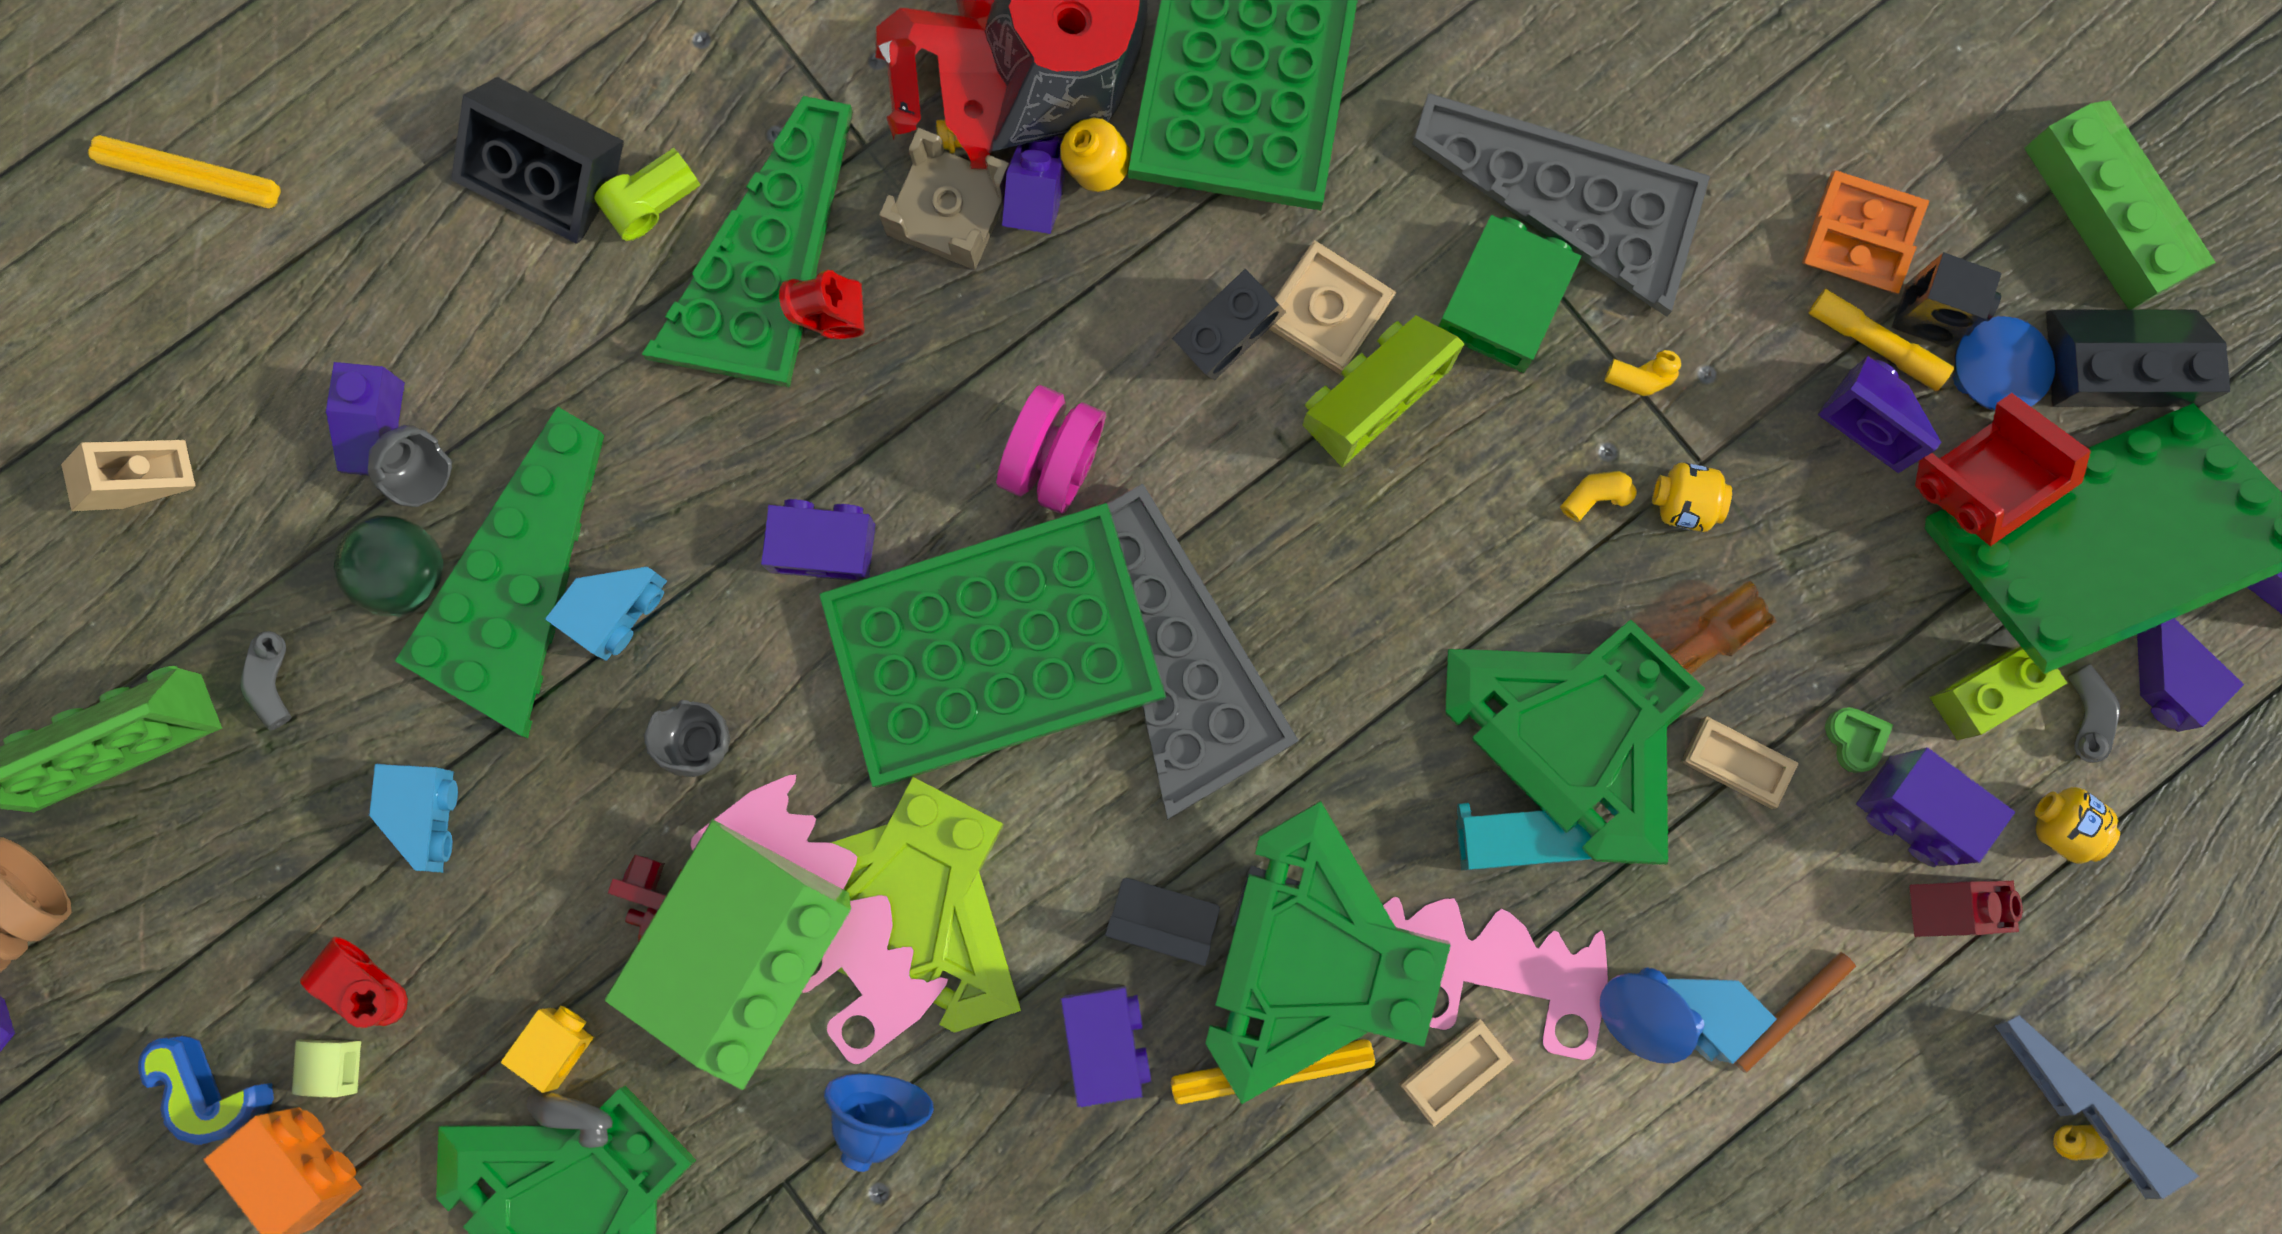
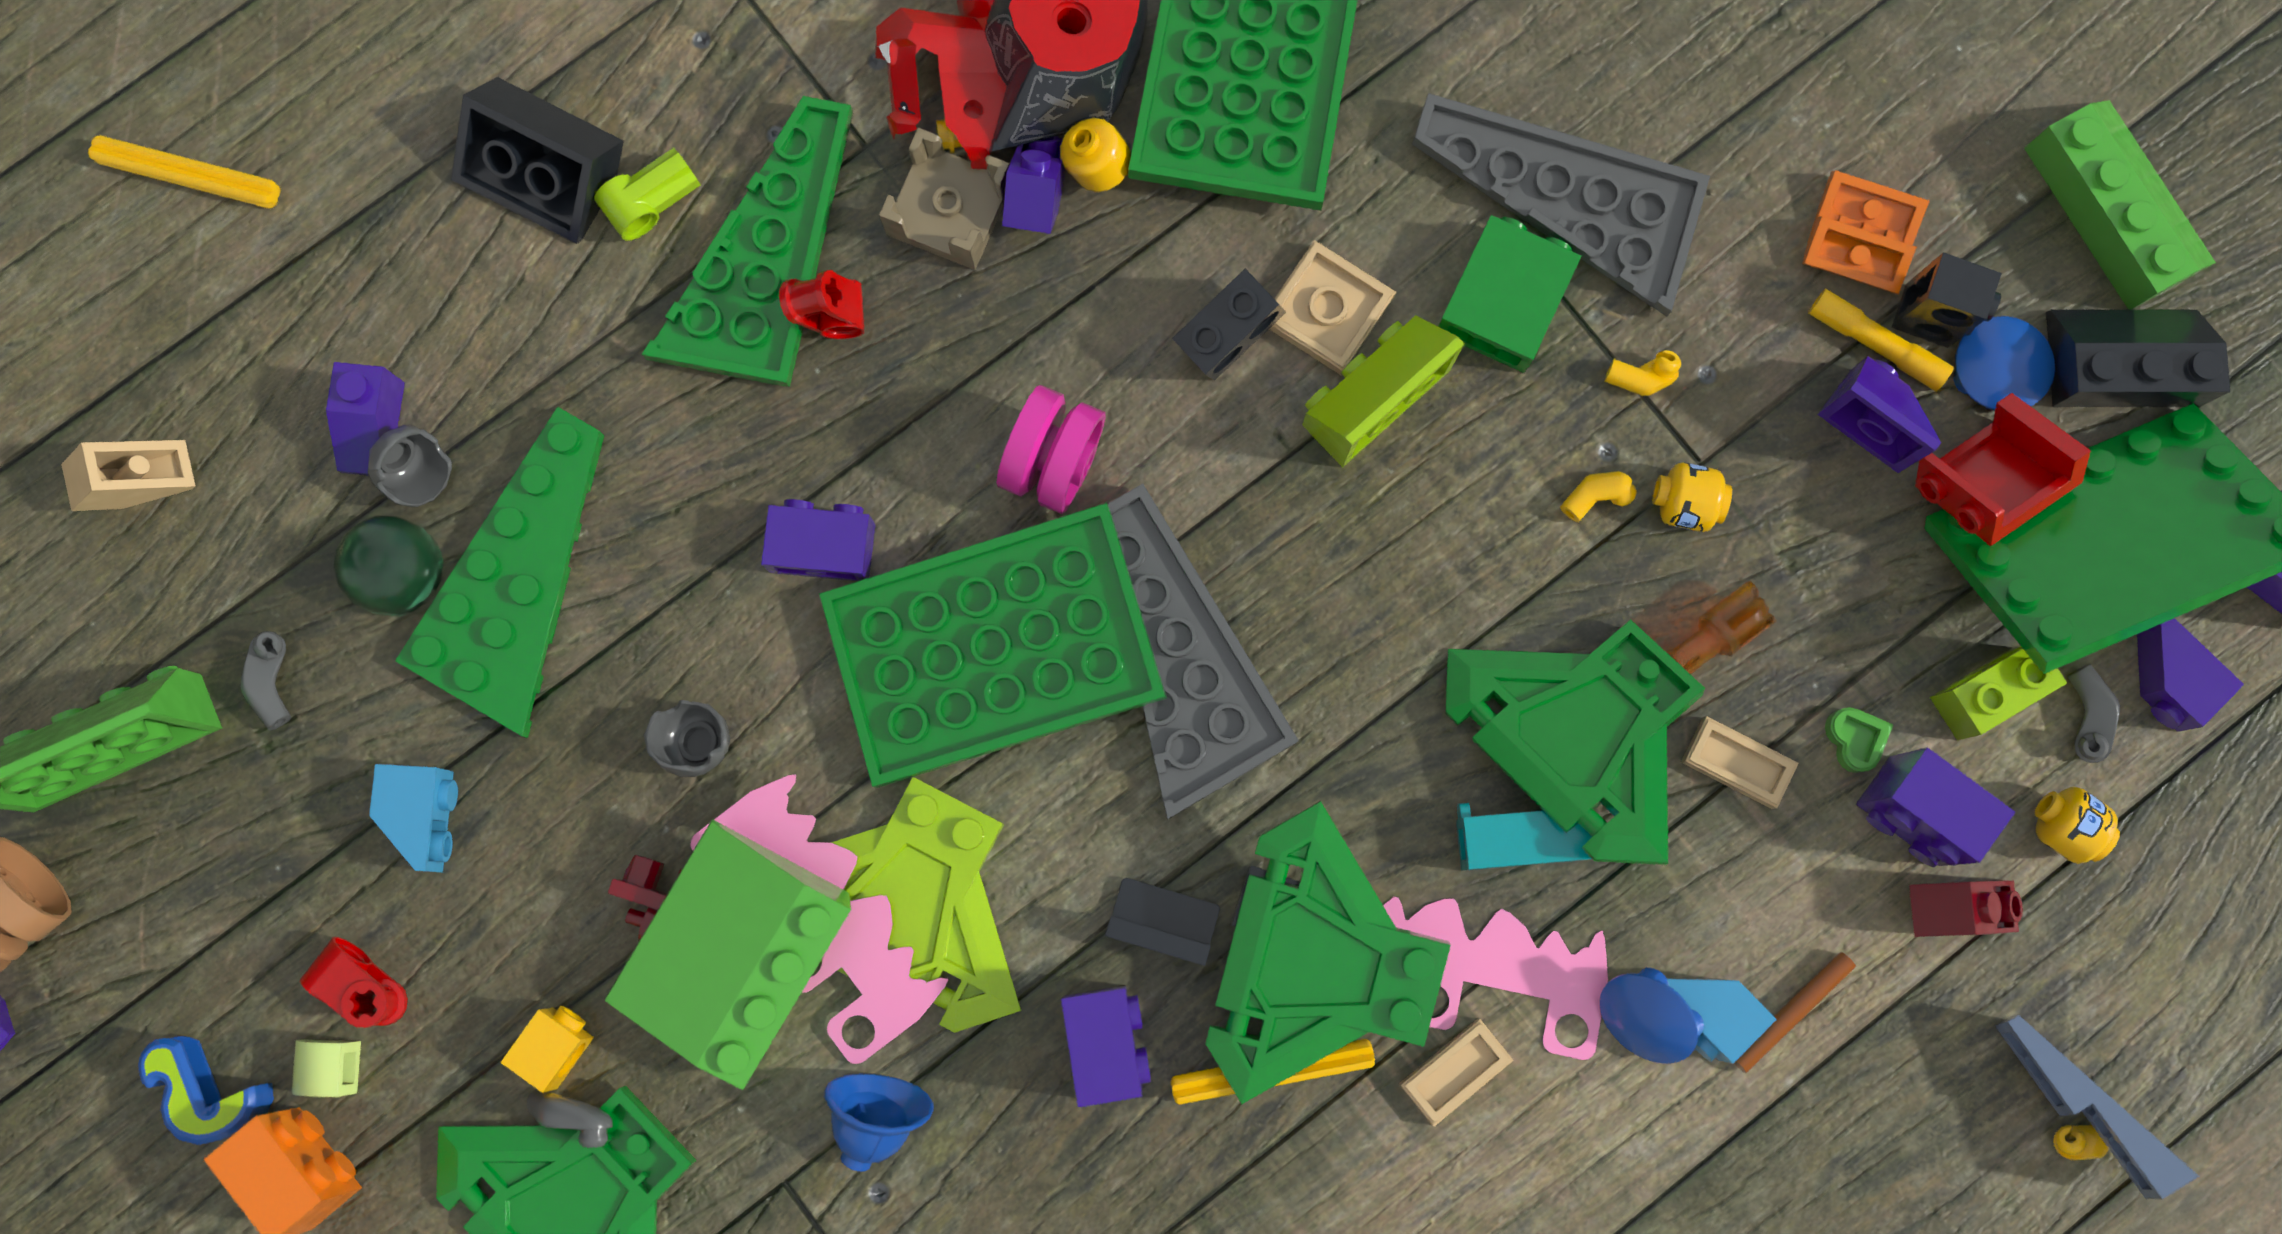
dark azure slope [545,567,667,661] -> none

